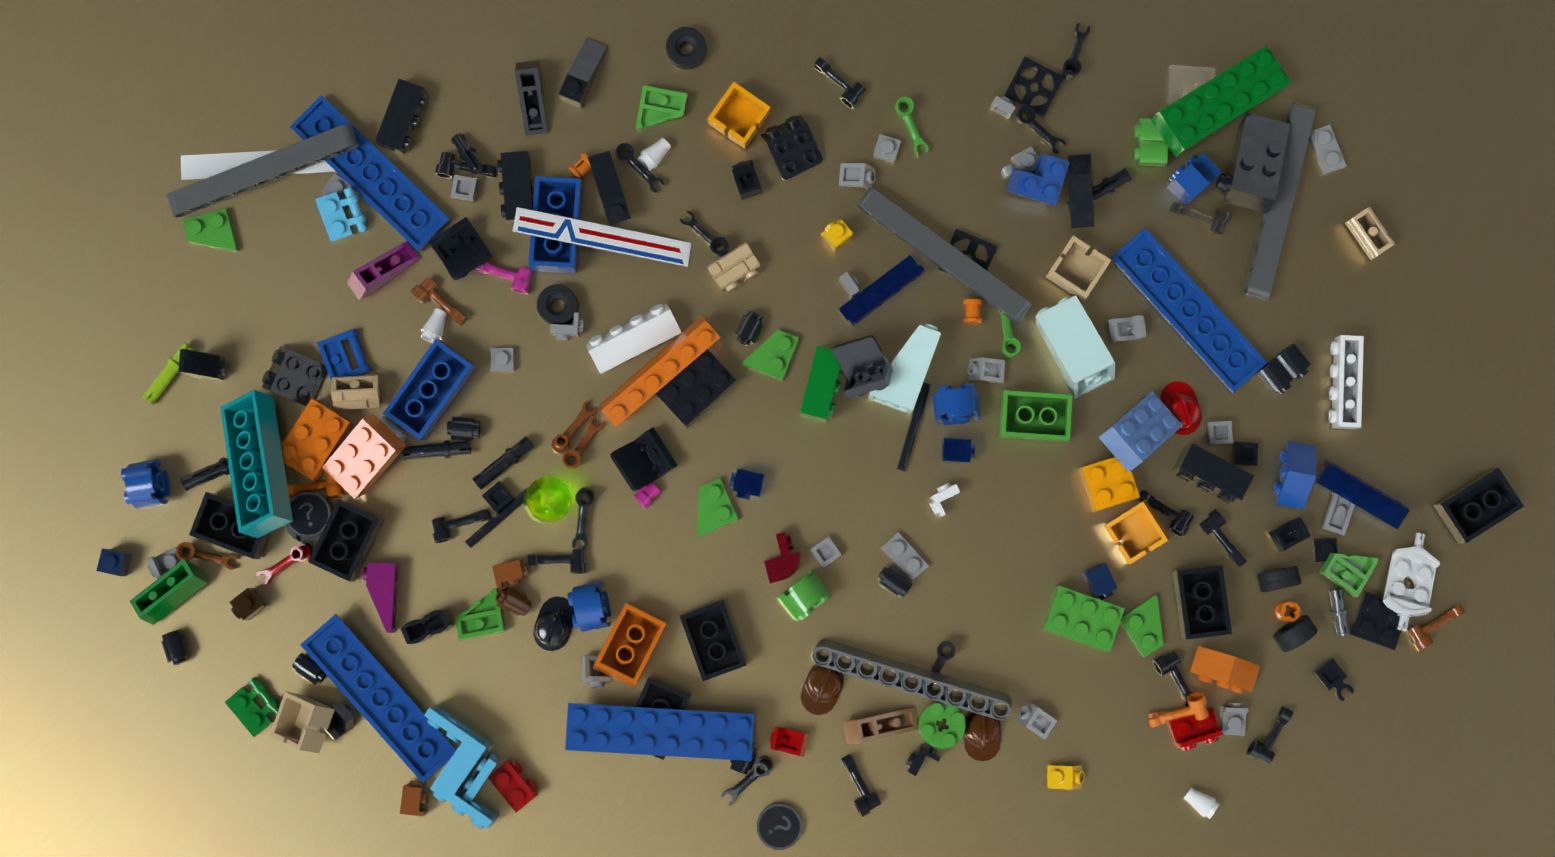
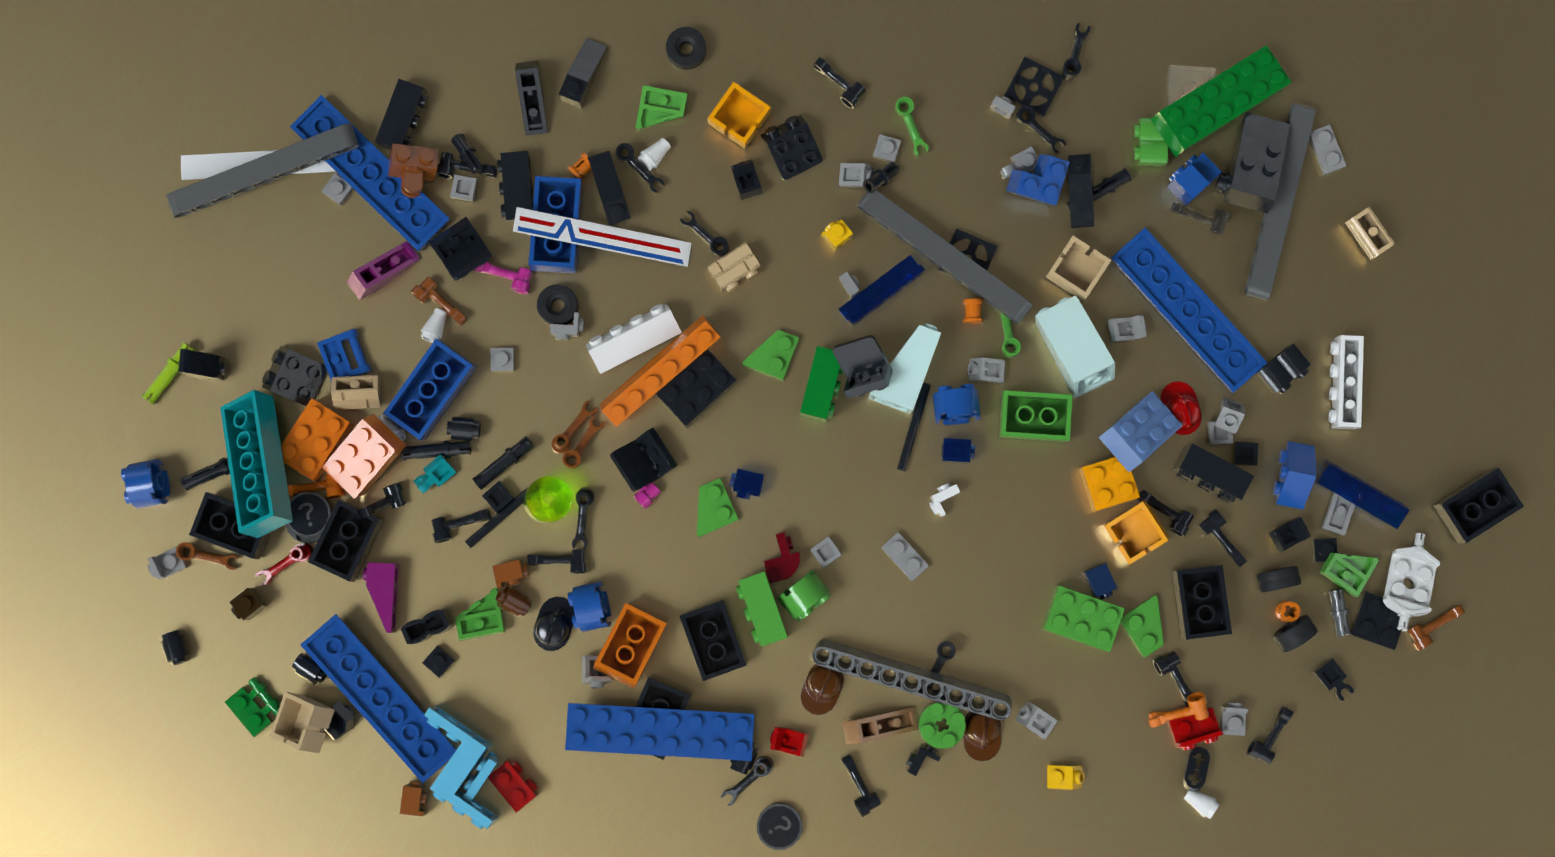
dark blue brick [96,548,132,576] -> none
green brick [130,559,207,625] -> none
bright green wing [182,208,238,252] -> none
medium azure plate [315,186,367,242] -> none
black brick [734,311,764,346] -> none
black brick [877,565,913,598] -> none
orange brick [1190,646,1260,694] -> none
none -> black brick [356,482,406,519]
none -> dark orange brick [388,143,438,198]
none -> teal plate [413,454,456,493]
none -> black plate [422,645,455,678]
none -> bright green brick [736,571,788,647]
none -> black axle [863,162,900,193]
none -> black beam [1183,747,1210,792]
none -> light grey bracket [1215,397,1245,434]

